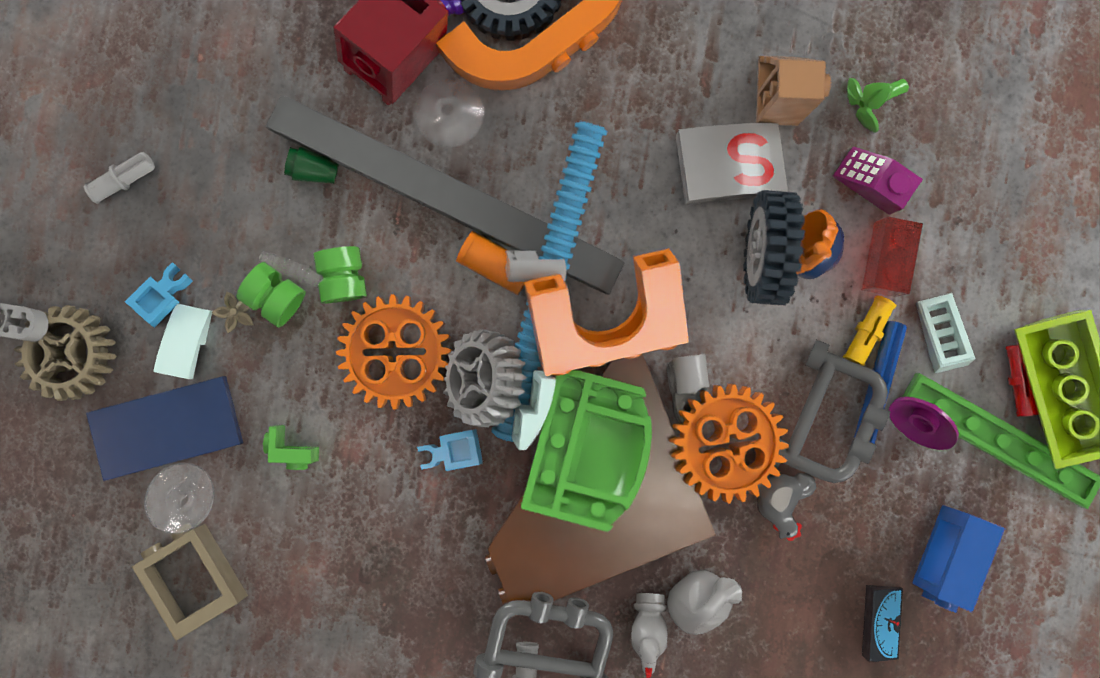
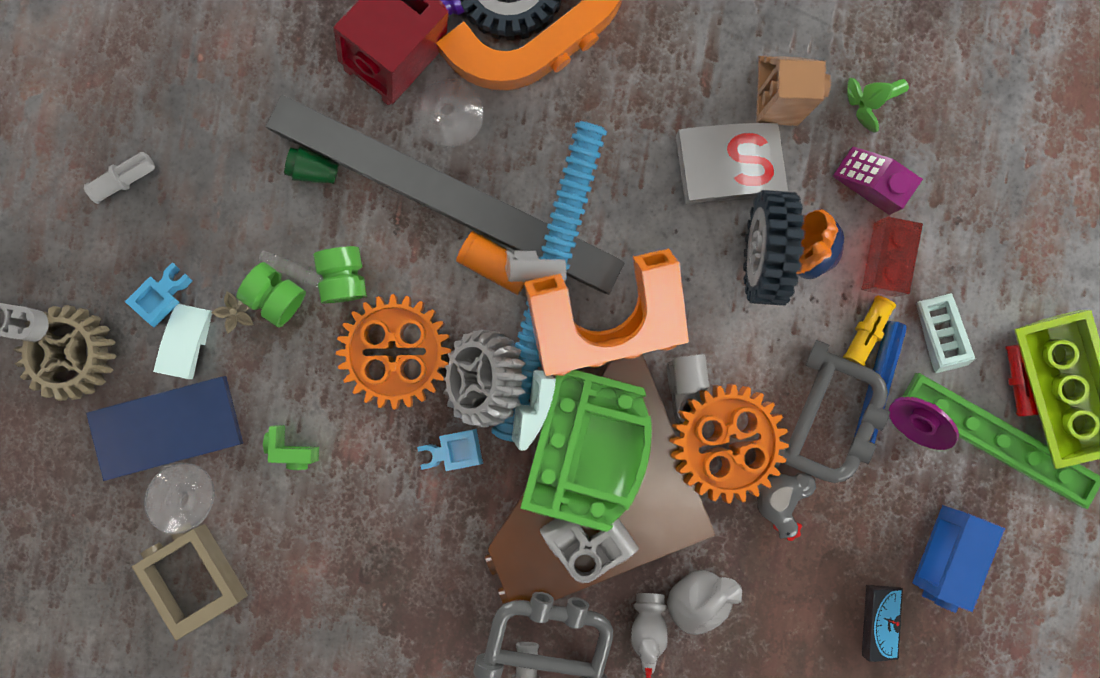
none -> light grey piece [540,518,639,583]

